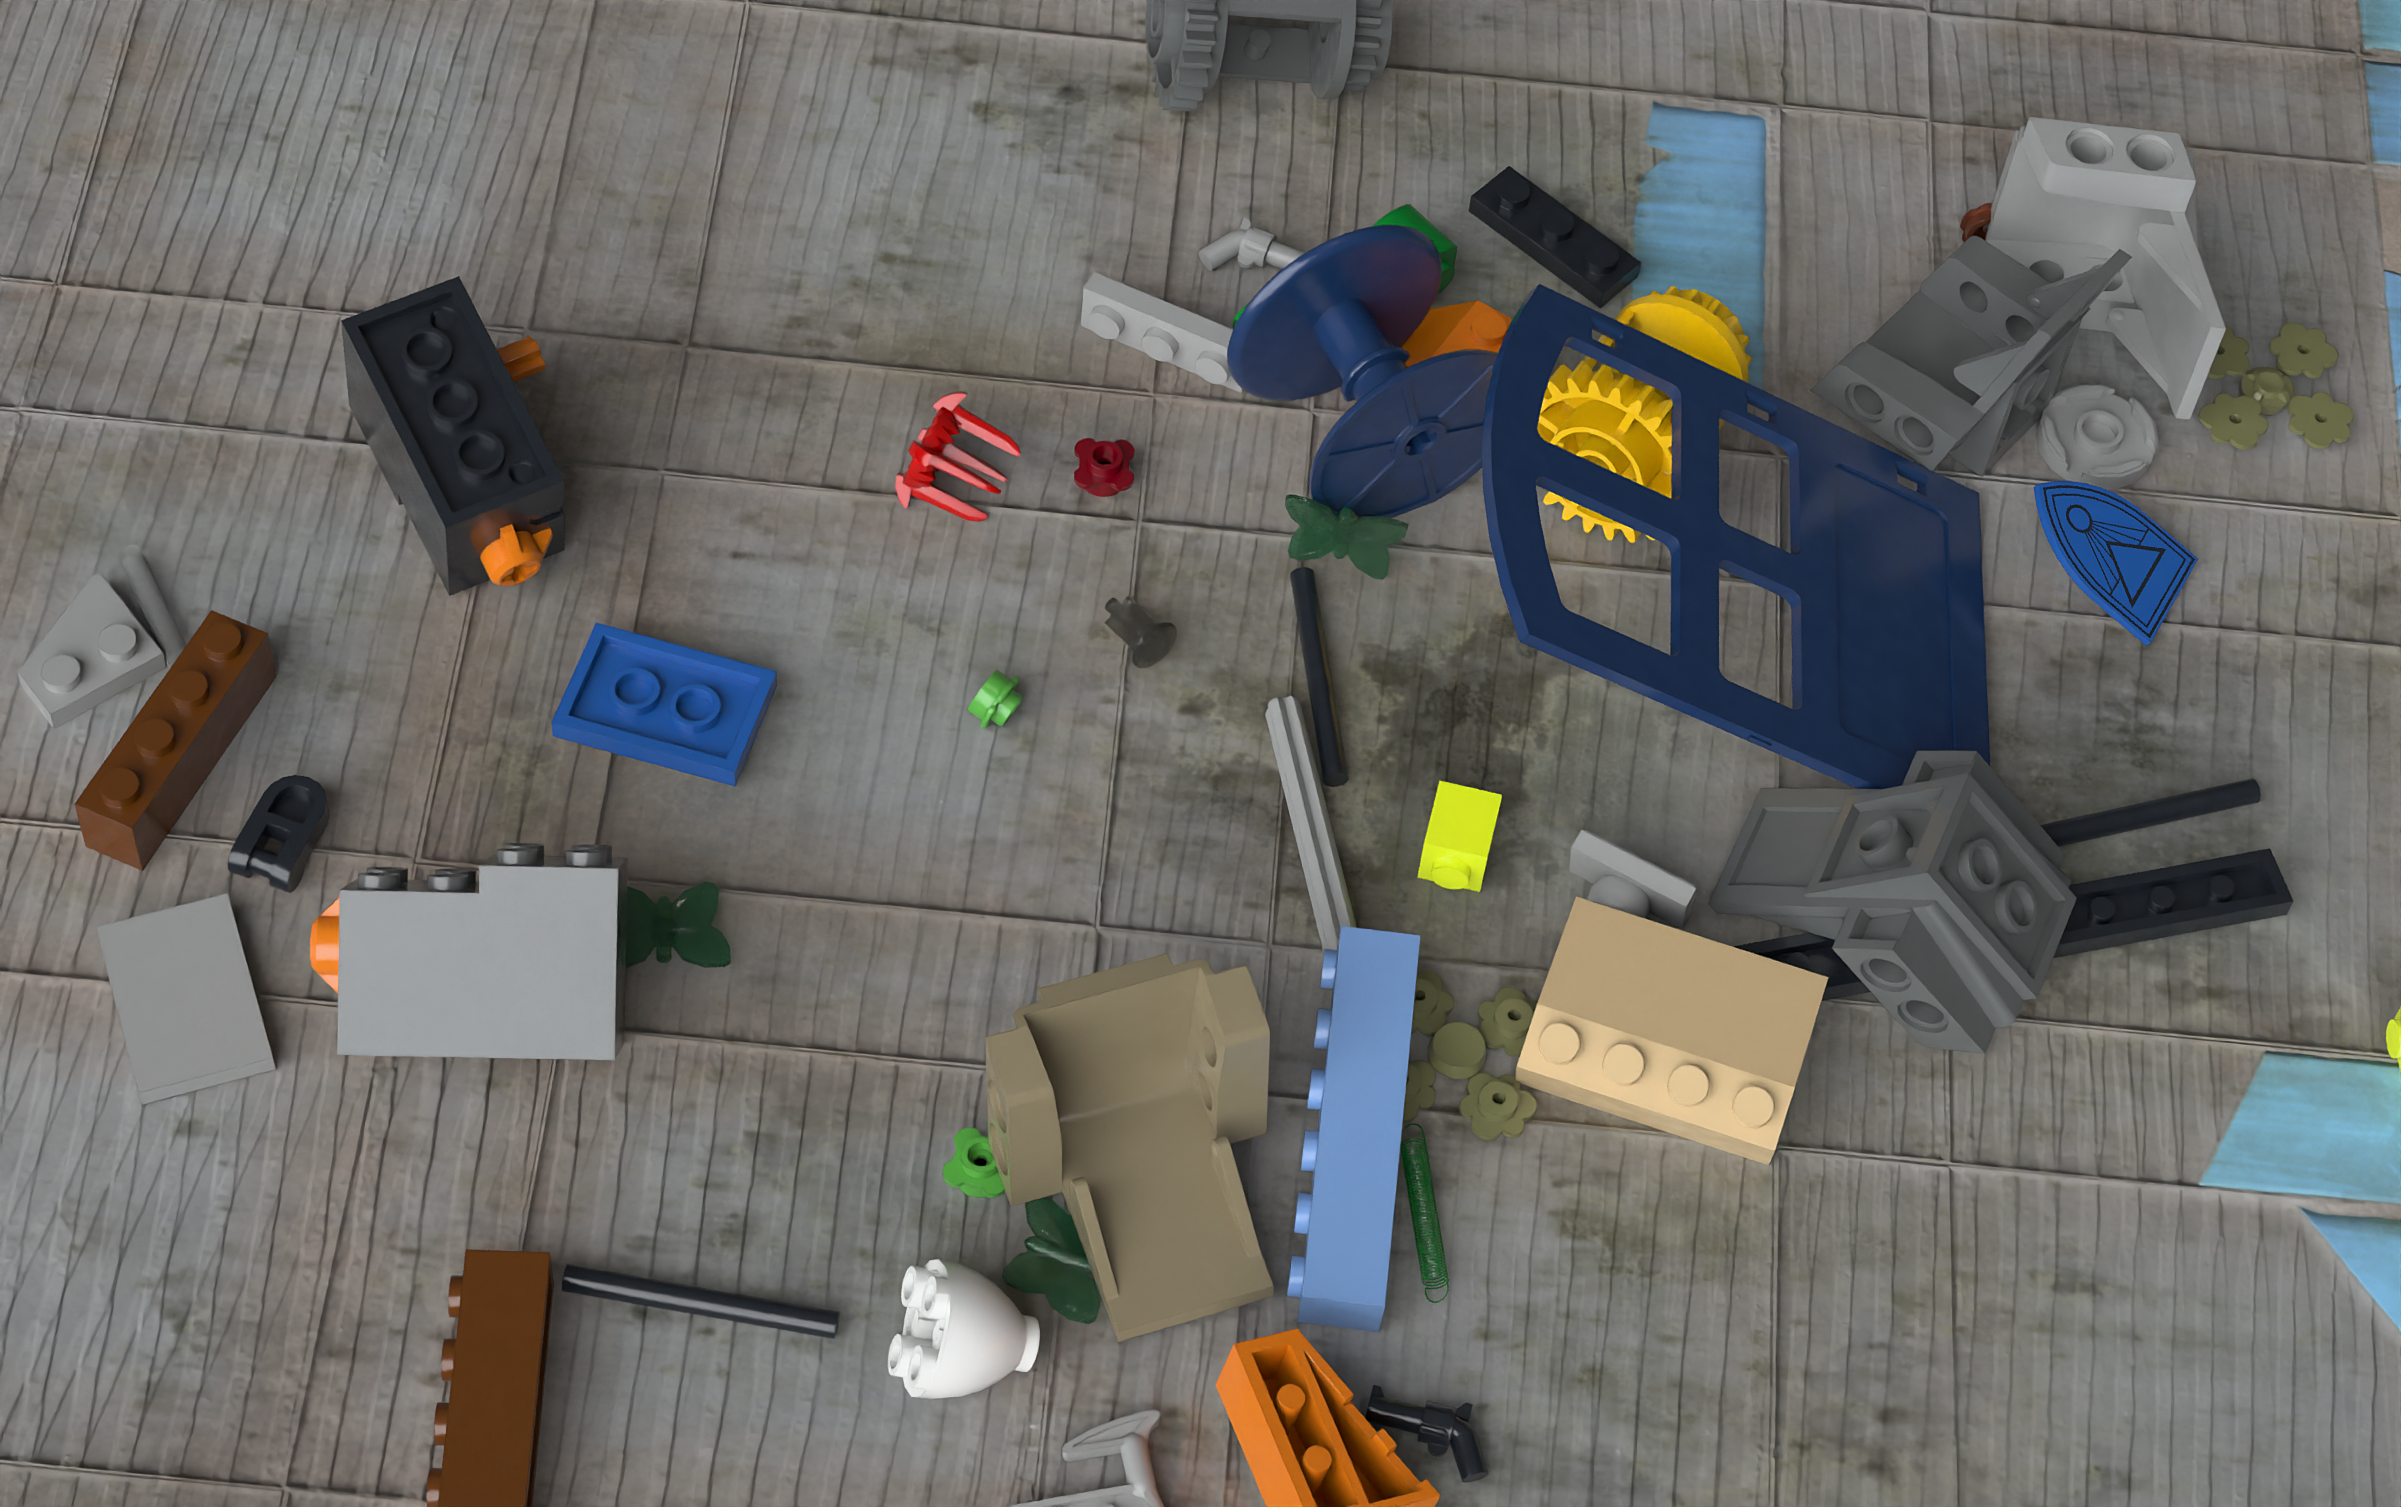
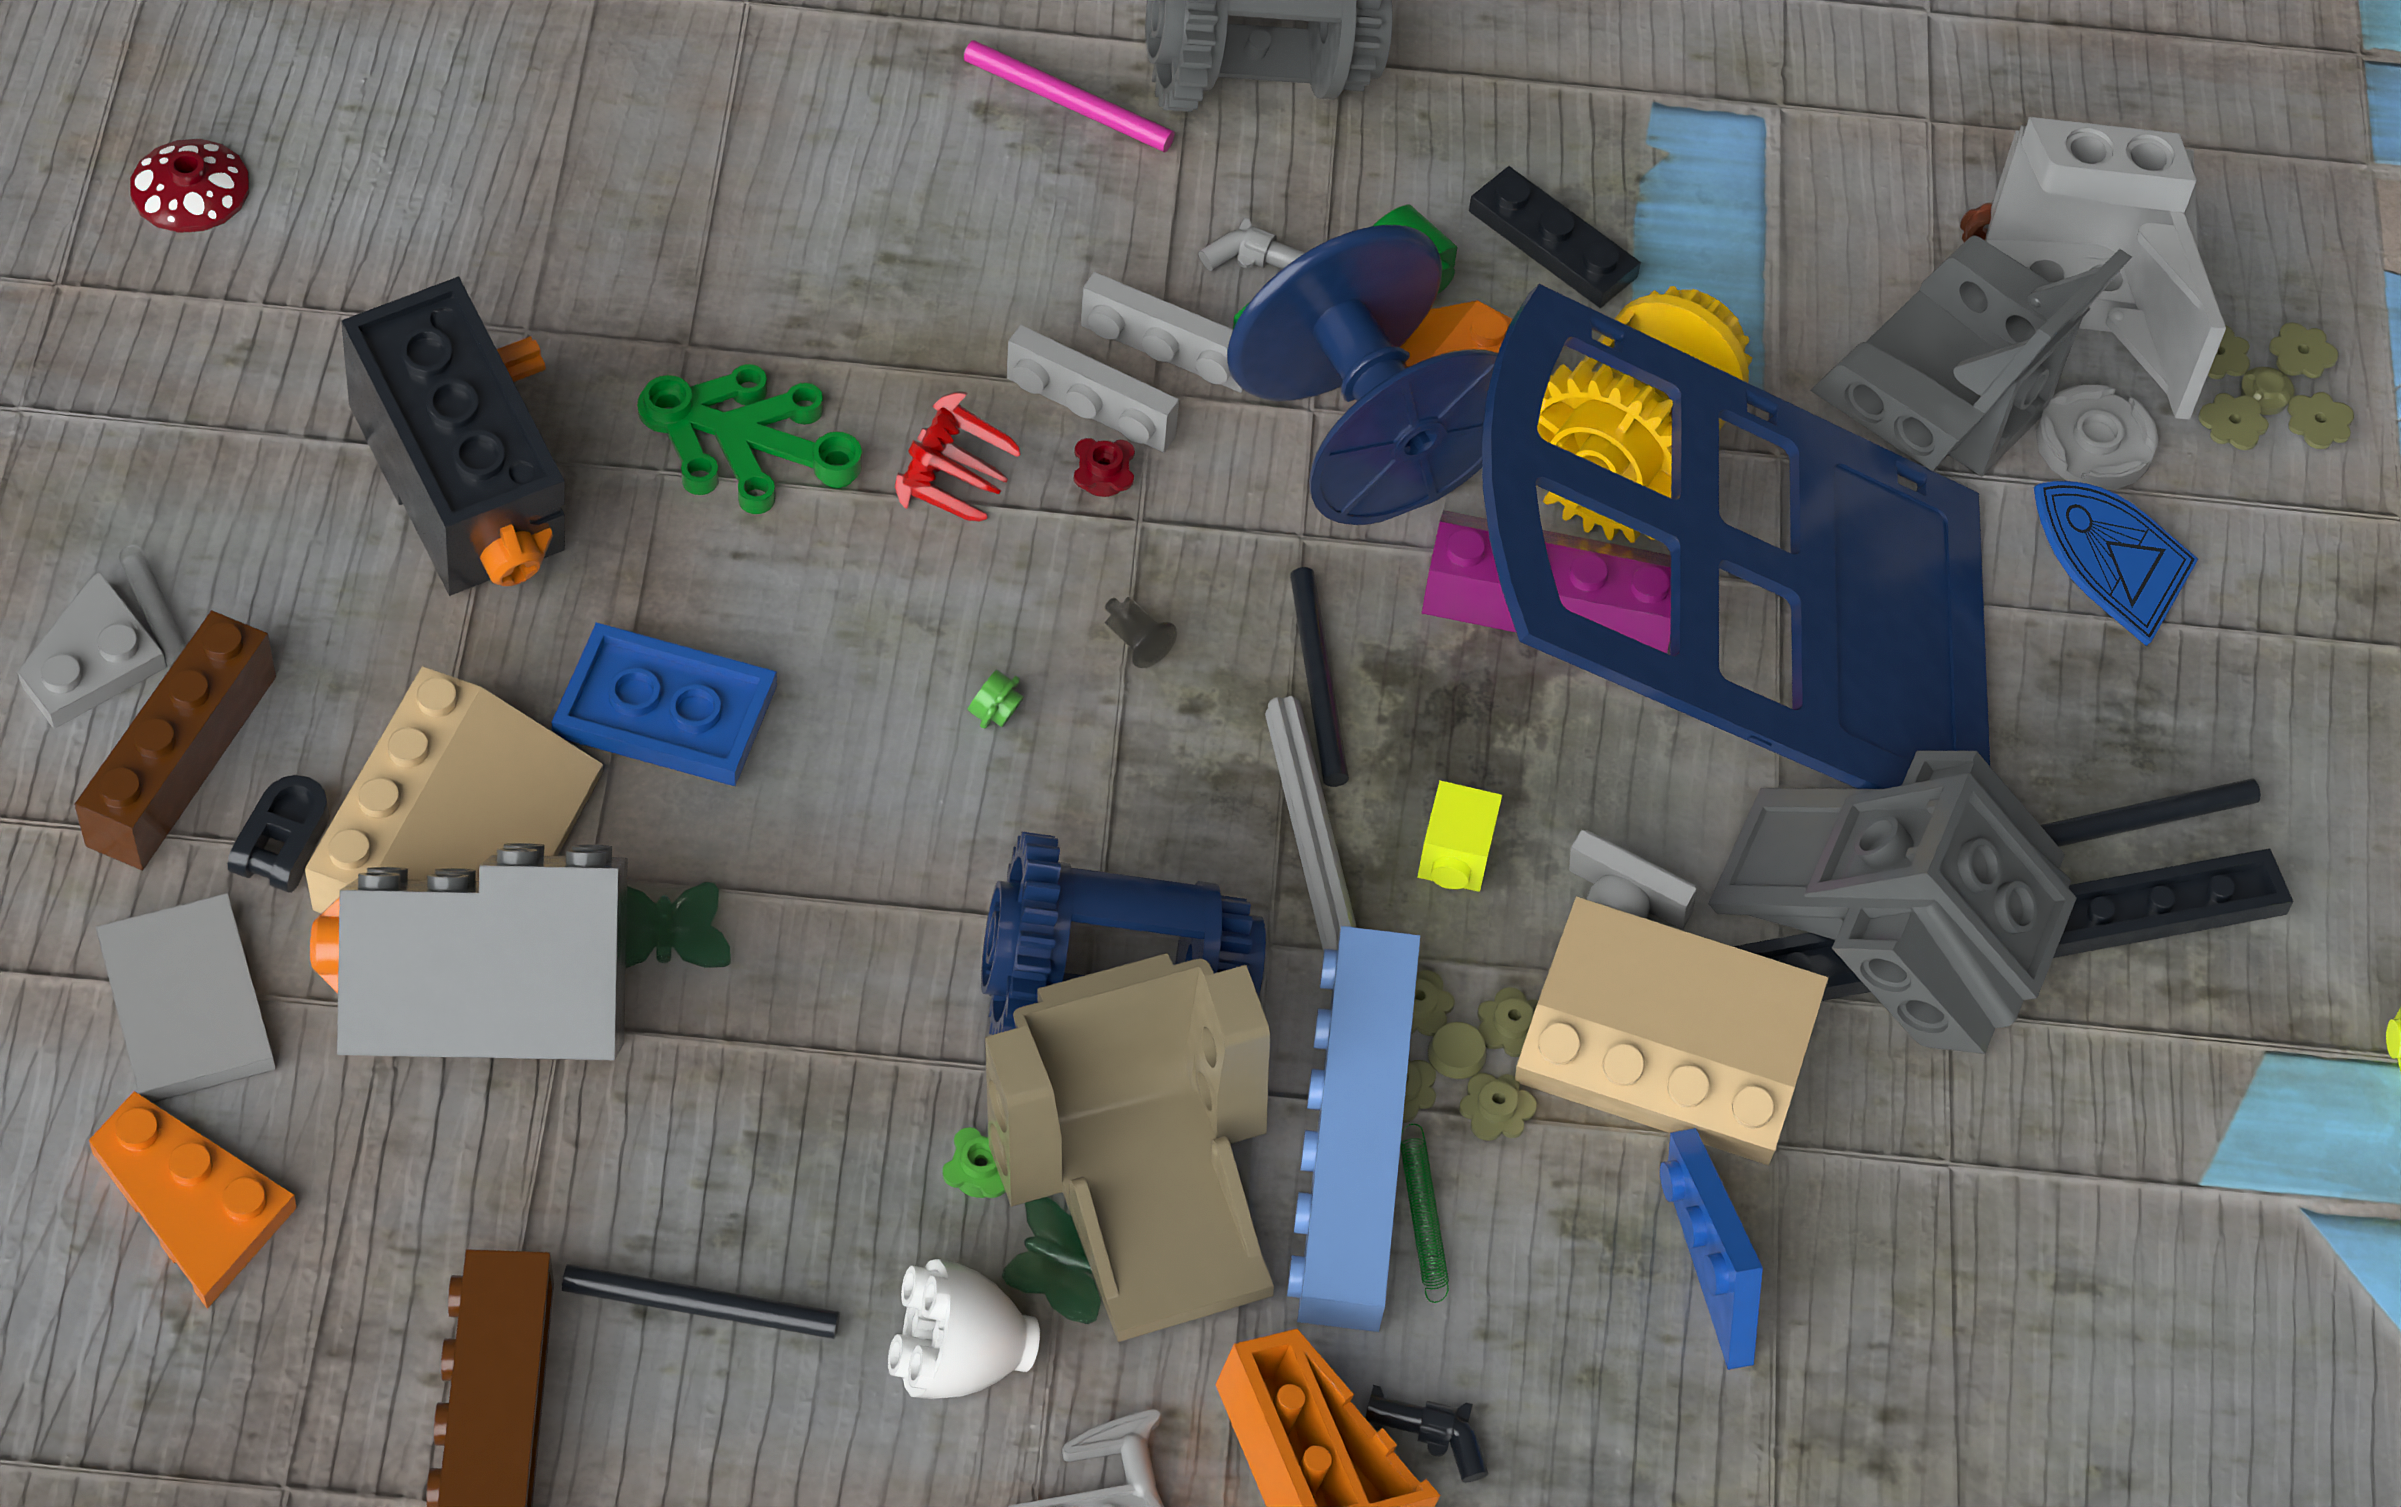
clear green piece [1285,494,1409,580] -> none
none -> orange wing [89,1091,297,1309]
none -> dark red dish [130,139,249,233]
none -> tan slope [305,666,604,913]
none -> green plant [637,364,862,514]
none -> dark pink bar [964,40,1175,152]
none -> dark blue piece [981,832,1266,1035]
none -> light grey plate [1007,325,1179,453]
none -> magenta slope [1421,510,1671,653]
none -> blue wing [1660,1128,1763,1370]

